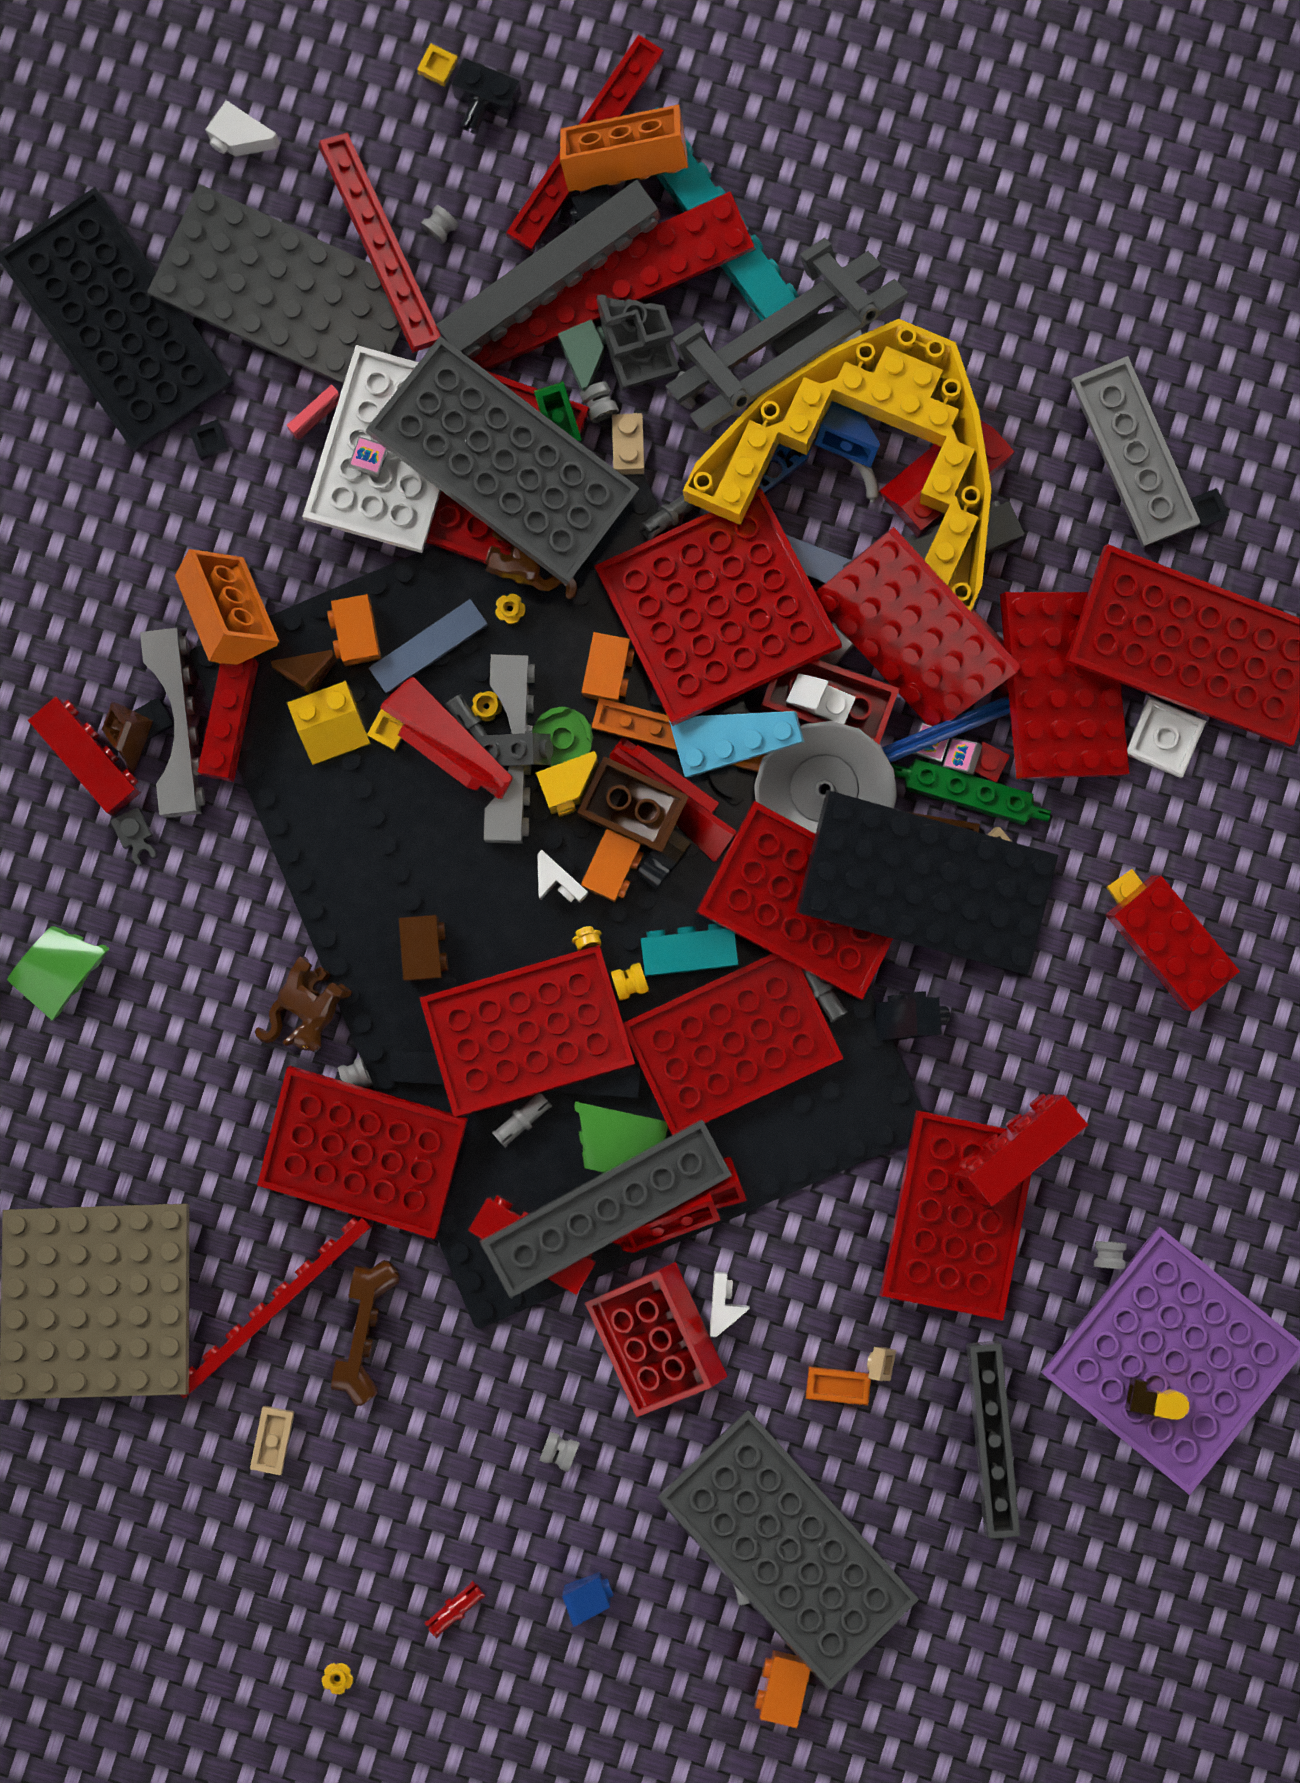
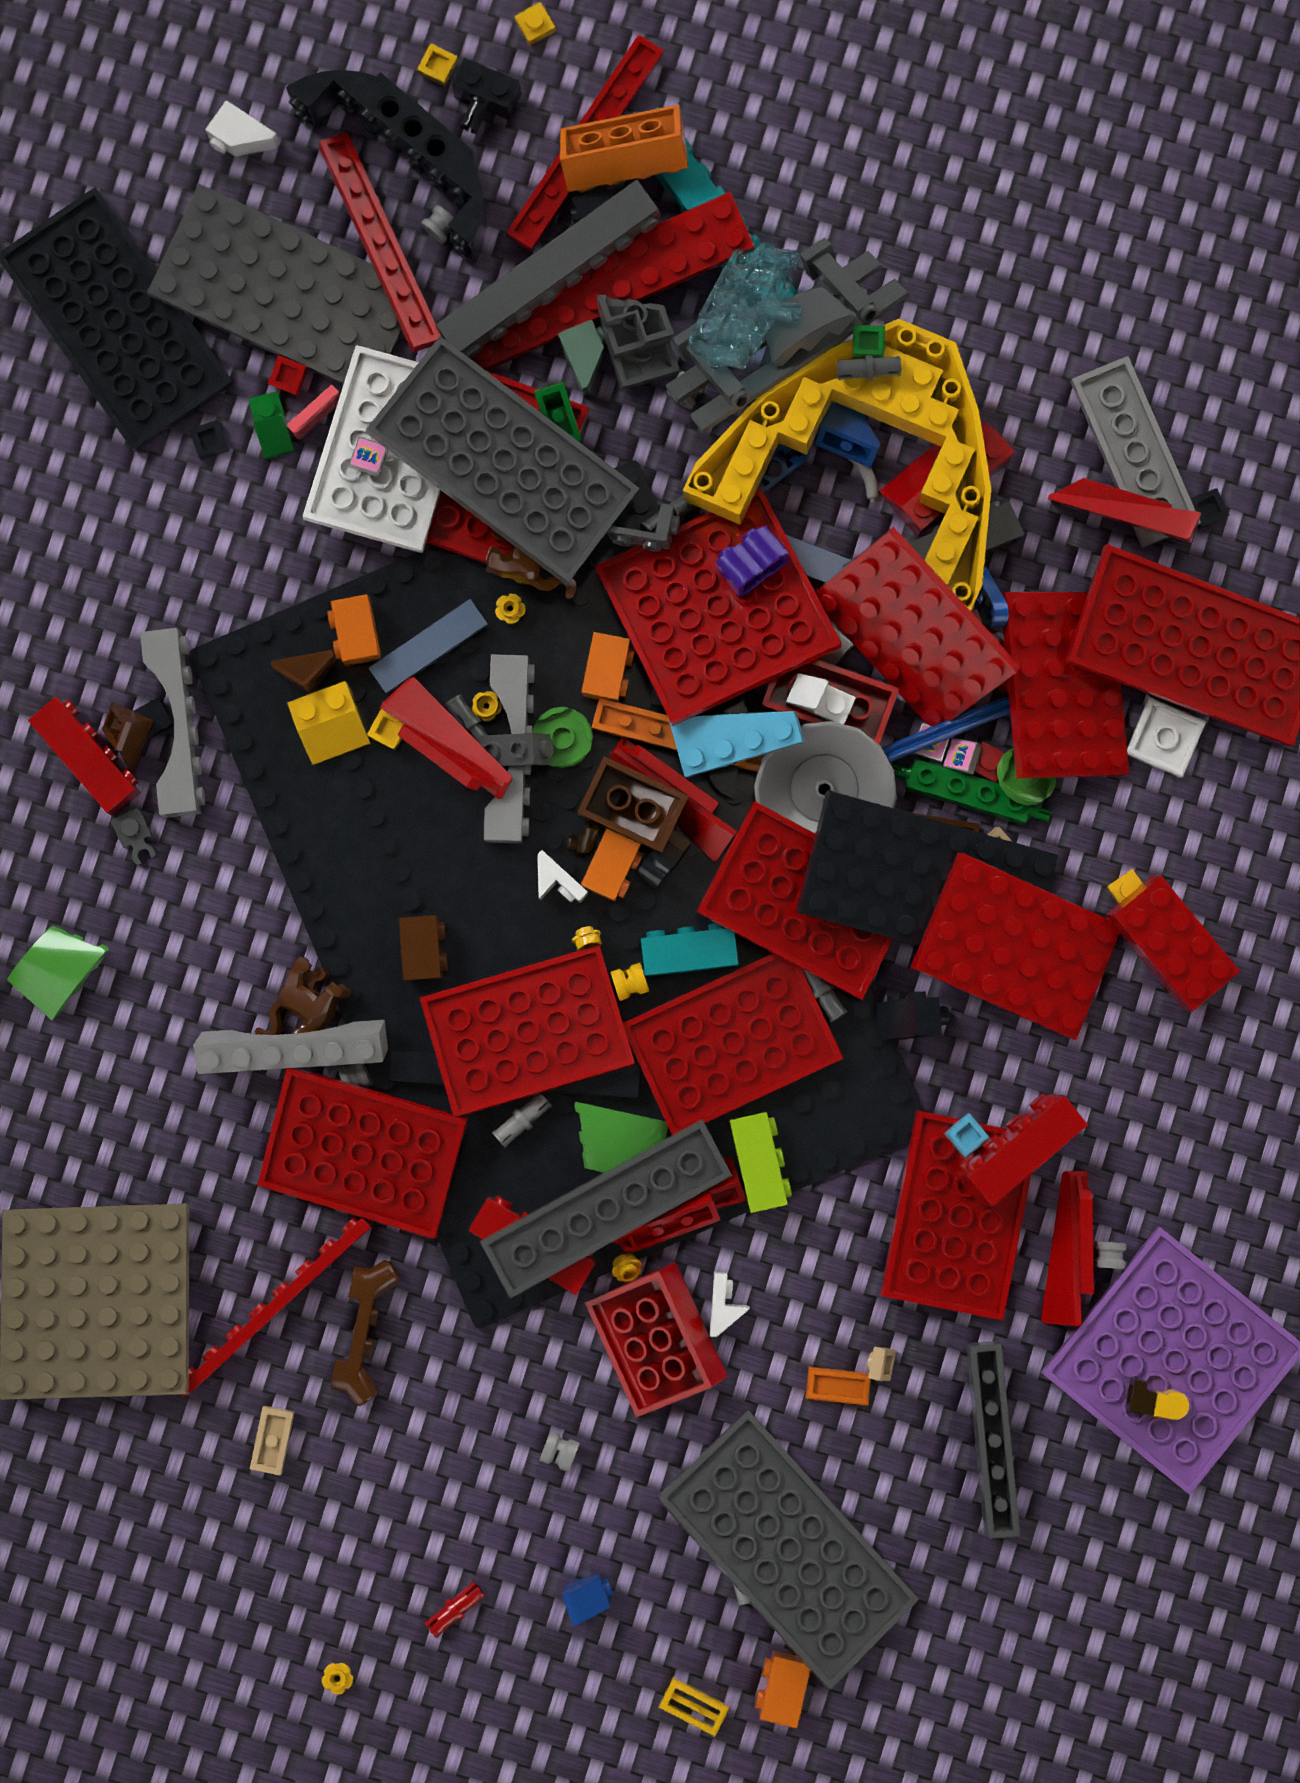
orange slope [175,549,279,665] -> none
red brick [197,657,259,782] -> none
yellow slope [536,751,599,817] -> none
light grey wheel [580,381,619,423] -> none
tan plate [612,413,644,475] -> none
none -> light grey arch [193,1020,388,1074]
none -> green slope [248,391,295,459]
none -> red plate [268,355,308,396]
none -> black slope [286,70,486,263]
none -> yellow plate [514,2,556,46]
none -> dark brown arm [565,821,600,855]
none -> dark grey bracket [606,503,680,552]
none -> yellow plate [612,1253,642,1282]
none -> yellow tile [659,1677,729,1737]
none -> clear light blue piece [689,241,802,370]
none -> dark purple brick [716,526,789,597]
none -> lime brick [729,1112,792,1213]
none -> dark grey slope [762,287,856,367]
none -> dark grey pin [837,355,901,381]
none -> green tile [852,325,885,359]
none -> red plate [911,852,1120,1040]
none -> medium azure tile [944,1113,990,1158]
none -> blue beam [974,564,1009,627]
none -> bright green tile [997,747,1056,806]
none -> red wedge [1041,1171,1094,1326]
none -> red wedge [1048,478,1202,543]

